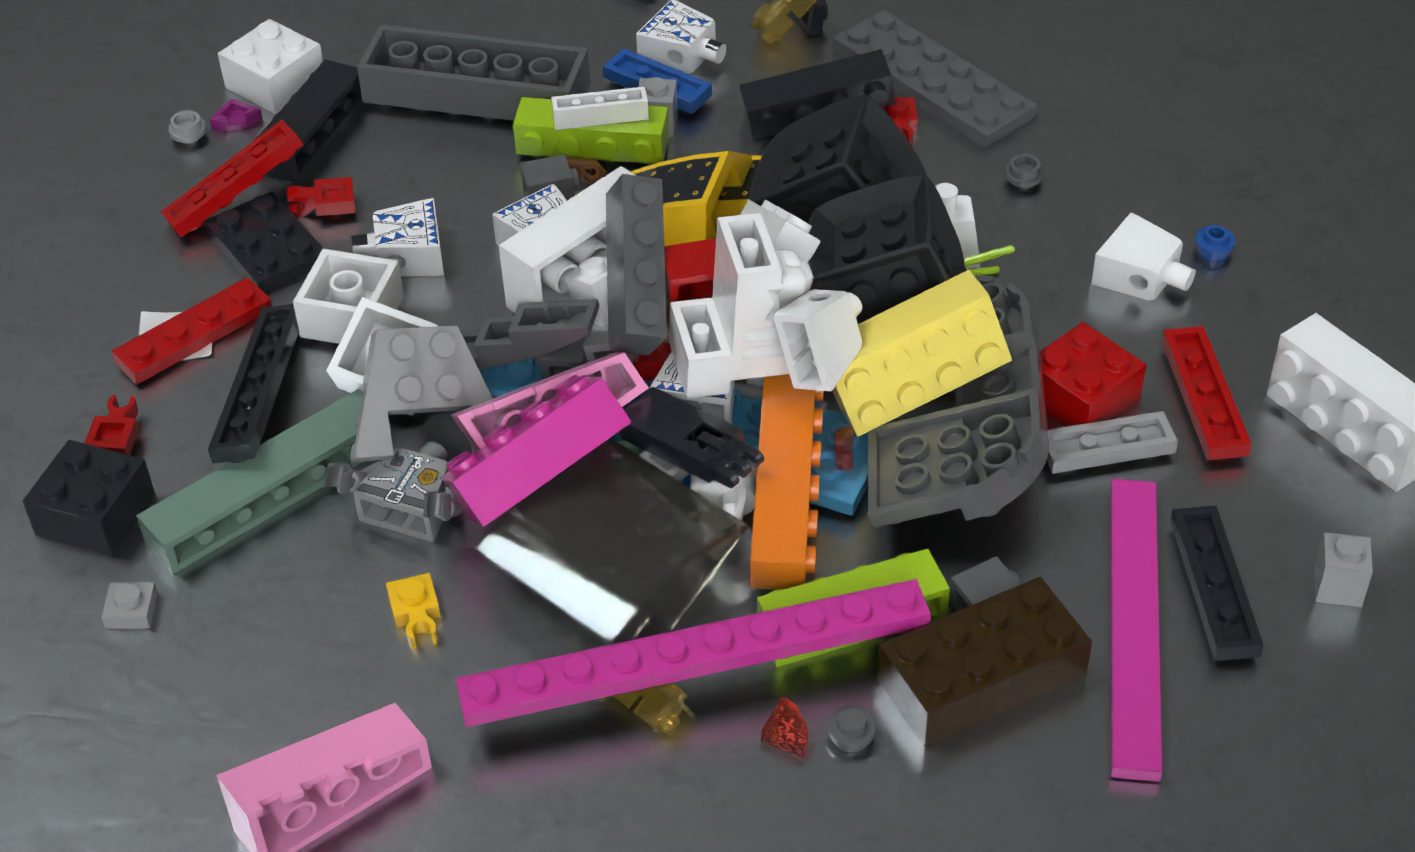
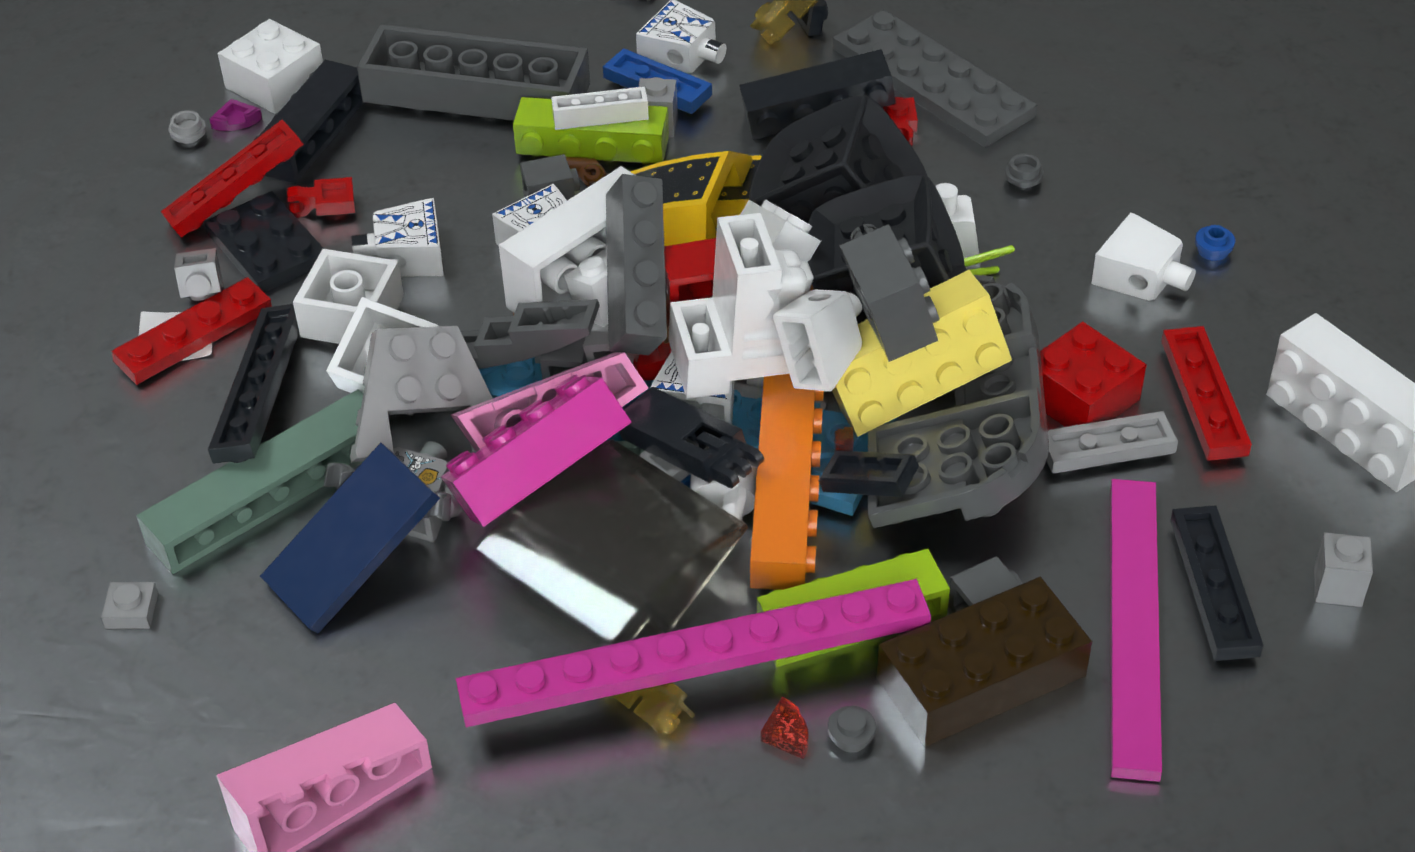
black brick [23,440,155,557] -> none
red plate [84,395,139,455] -> none
yellow plate [386,573,441,650] -> none
none -> light grey brick [174,248,223,301]
none -> dark blue tile [260,442,440,634]
none -> black plate [818,450,919,497]
none -> dark grey brick [839,224,940,362]

